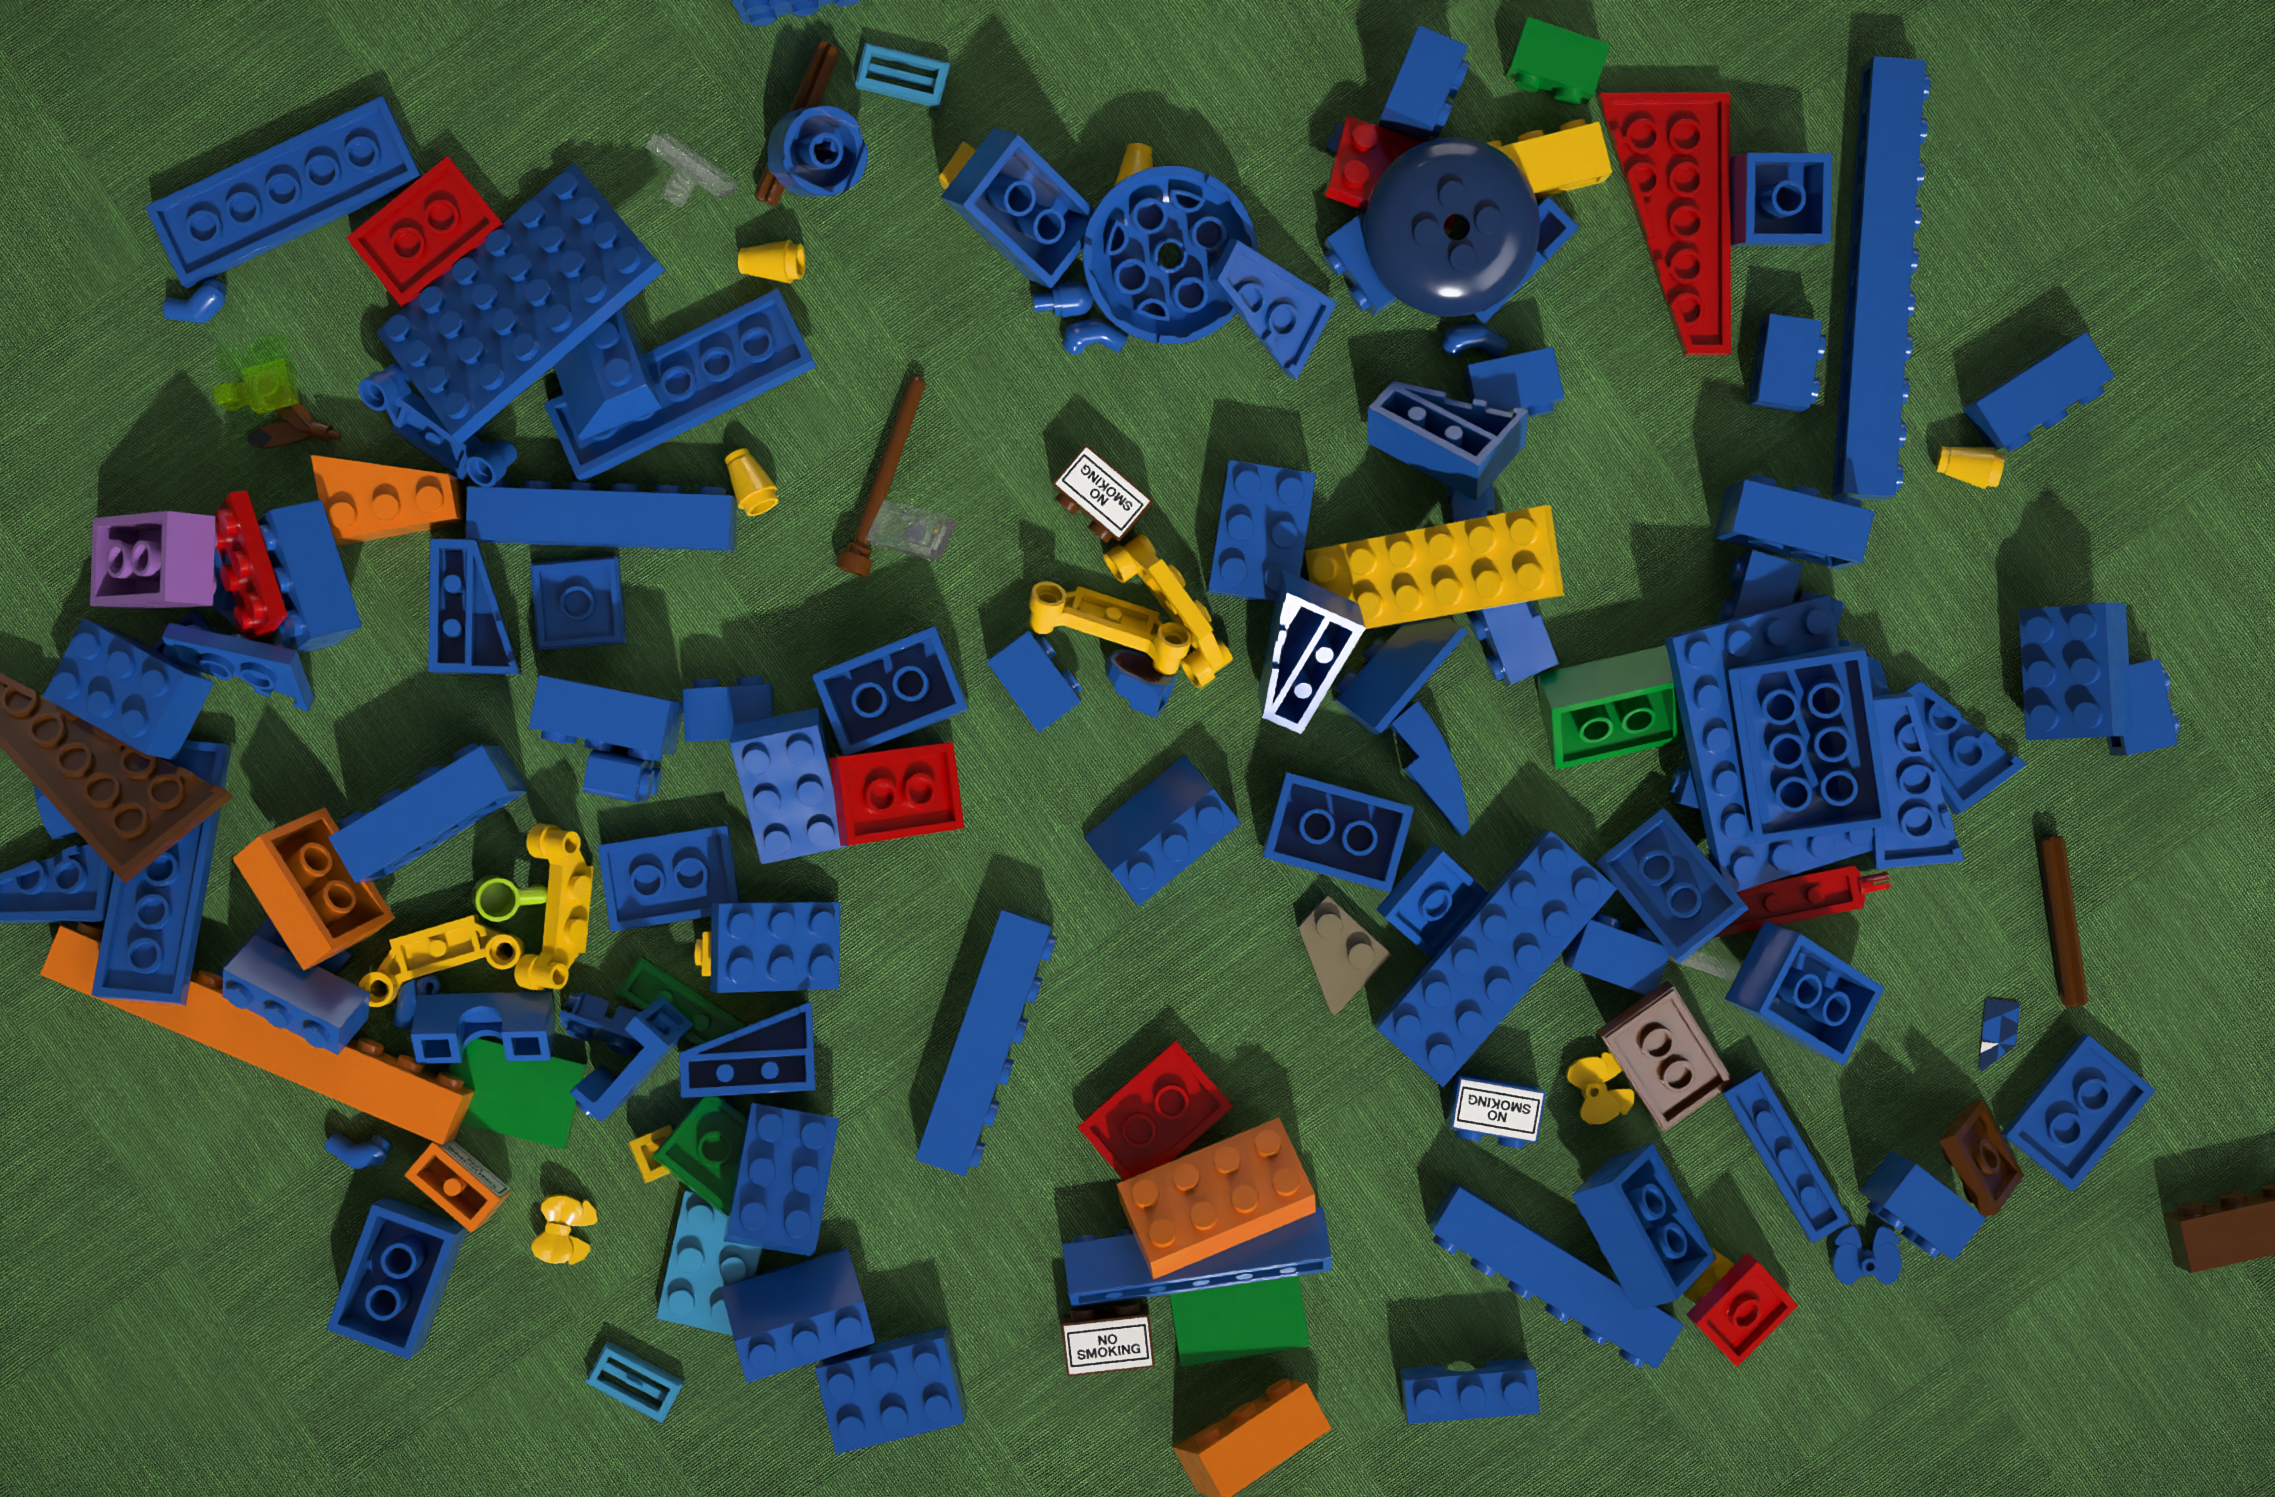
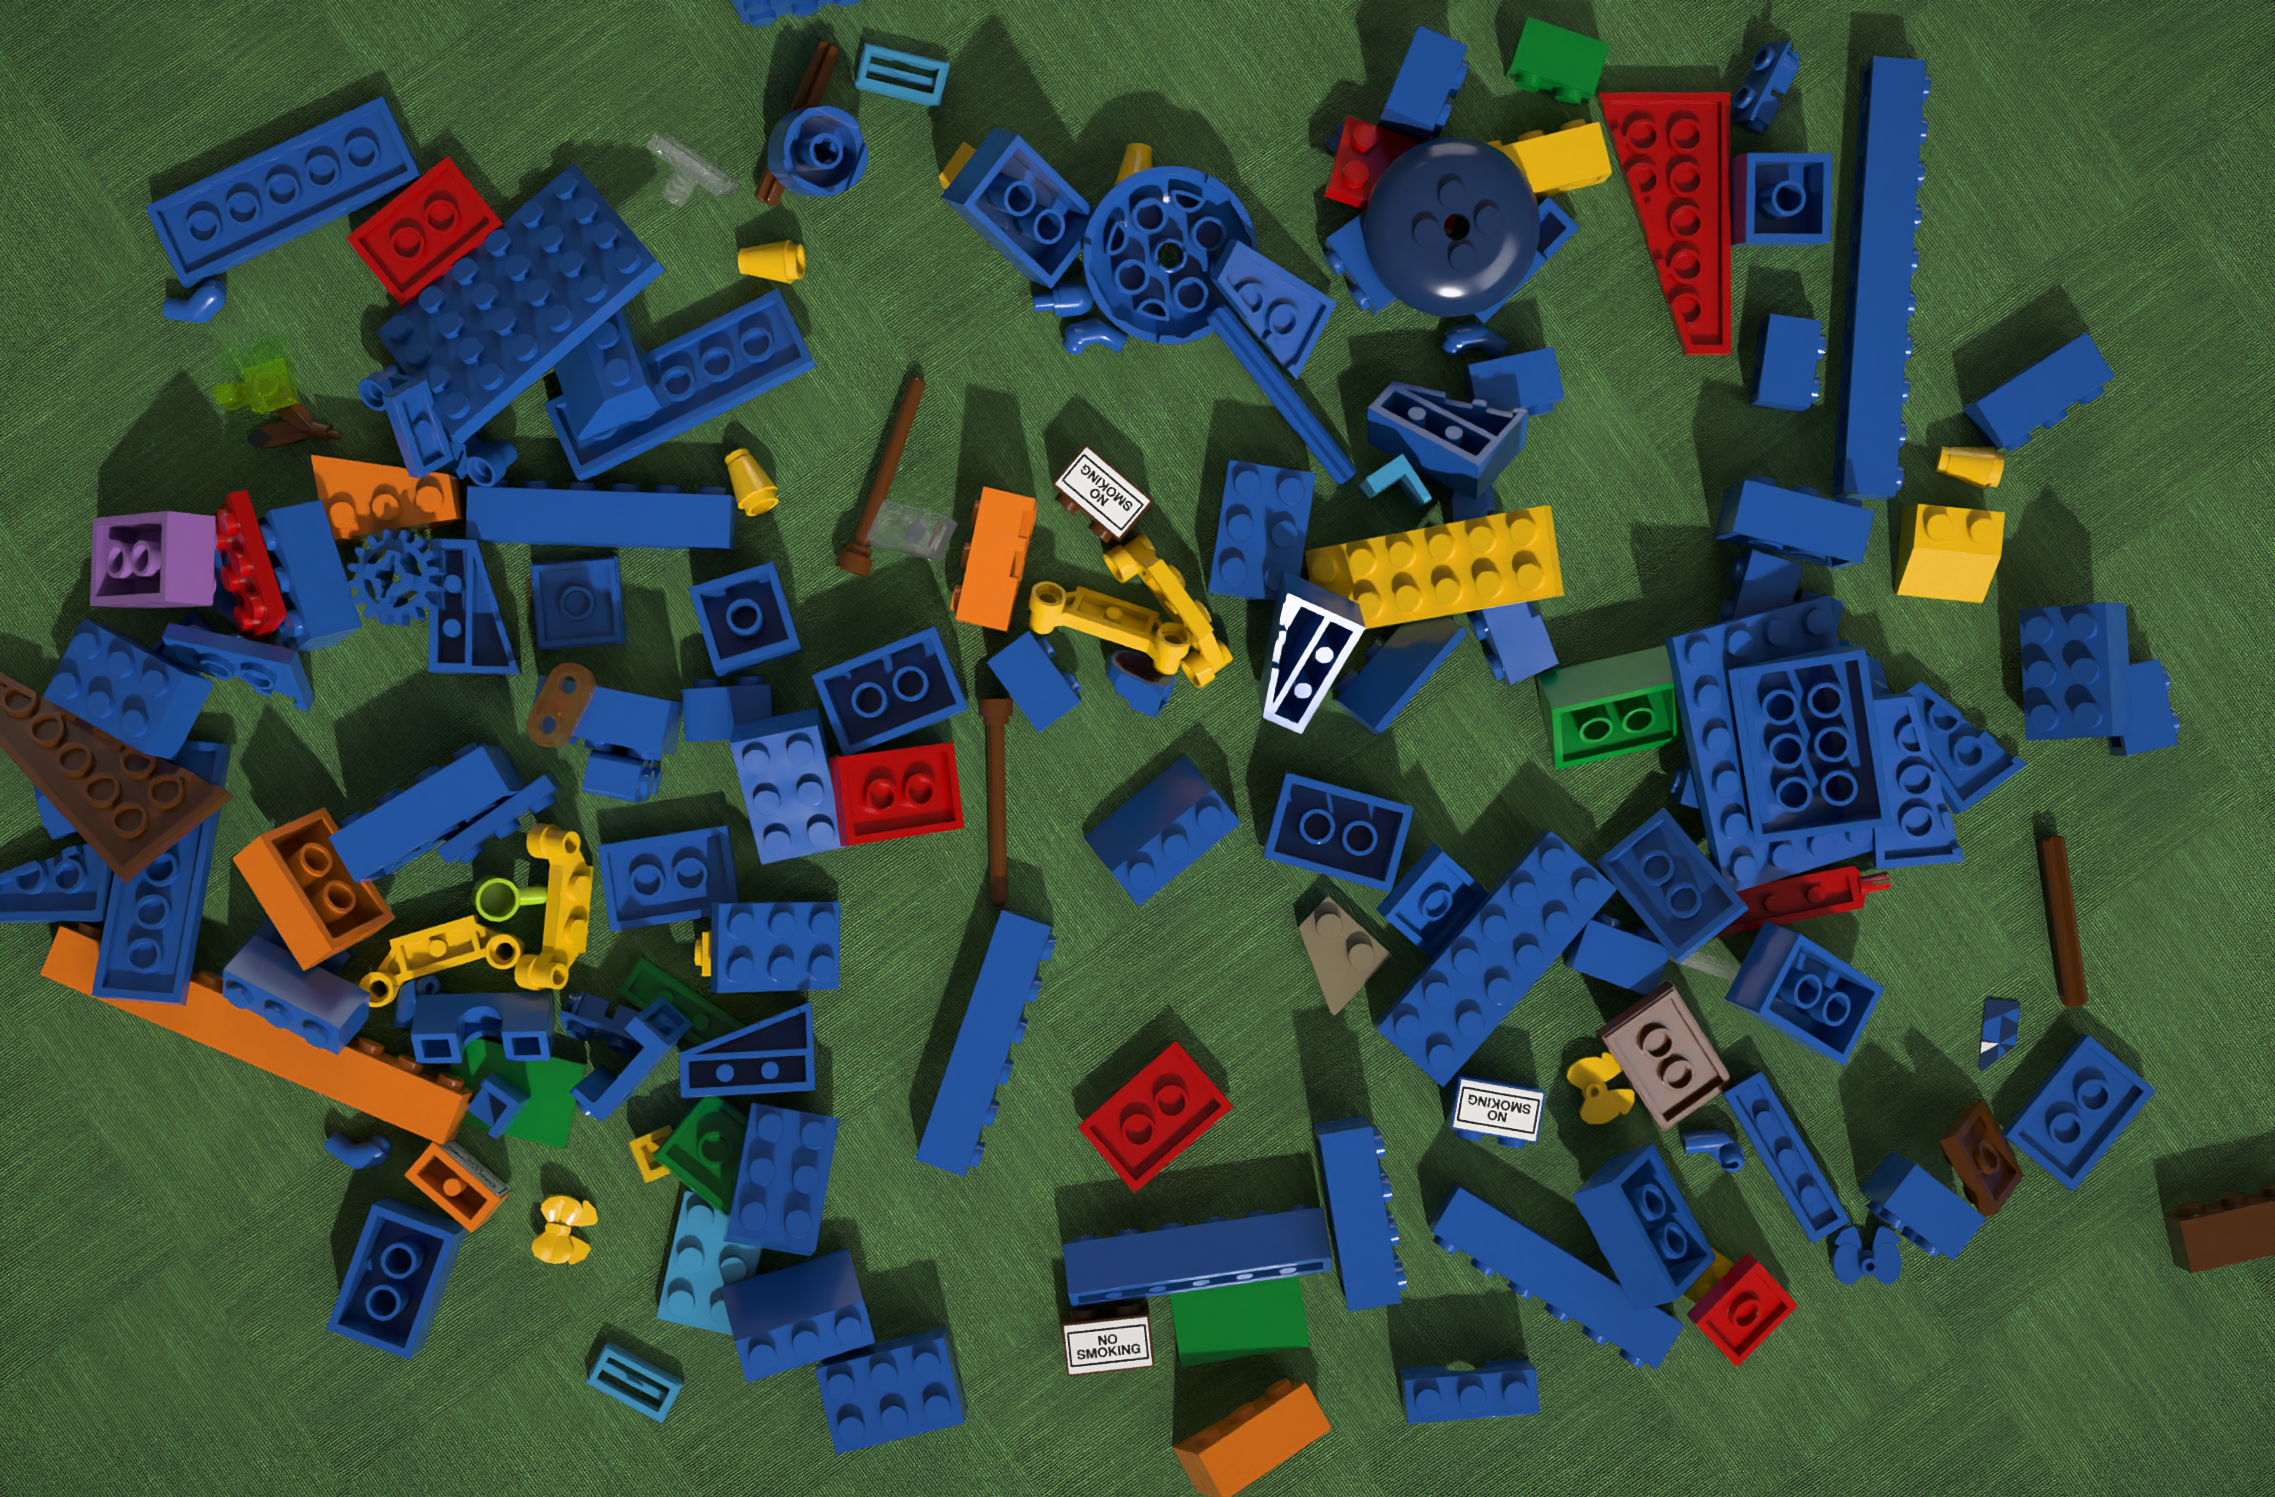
orange brick [1117,1117,1316,1280] -> none
blue slope [1388,701,1469,835] -> none
none -> blue gear [347,529,447,627]
none -> blue panel [381,374,454,479]
none -> blue plate [436,774,564,865]
none -> blue panel [467,1072,531,1139]
none -> clear orange plate [527,663,596,748]
none -> blue brick [688,562,803,679]
none -> orange wedge [950,486,1038,633]
none -> reddish brown piece [978,698,1013,907]
none -> blue axle [1207,304,1356,484]
none -> blue brick [1313,1115,1407,1312]
none -> dark azure panel [1358,454,1432,511]
none -> blue arm [1681,1128,1745,1172]
none -> blue hinge [1730,41,1800,135]
none -> yellow slope [1894,504,2005,603]

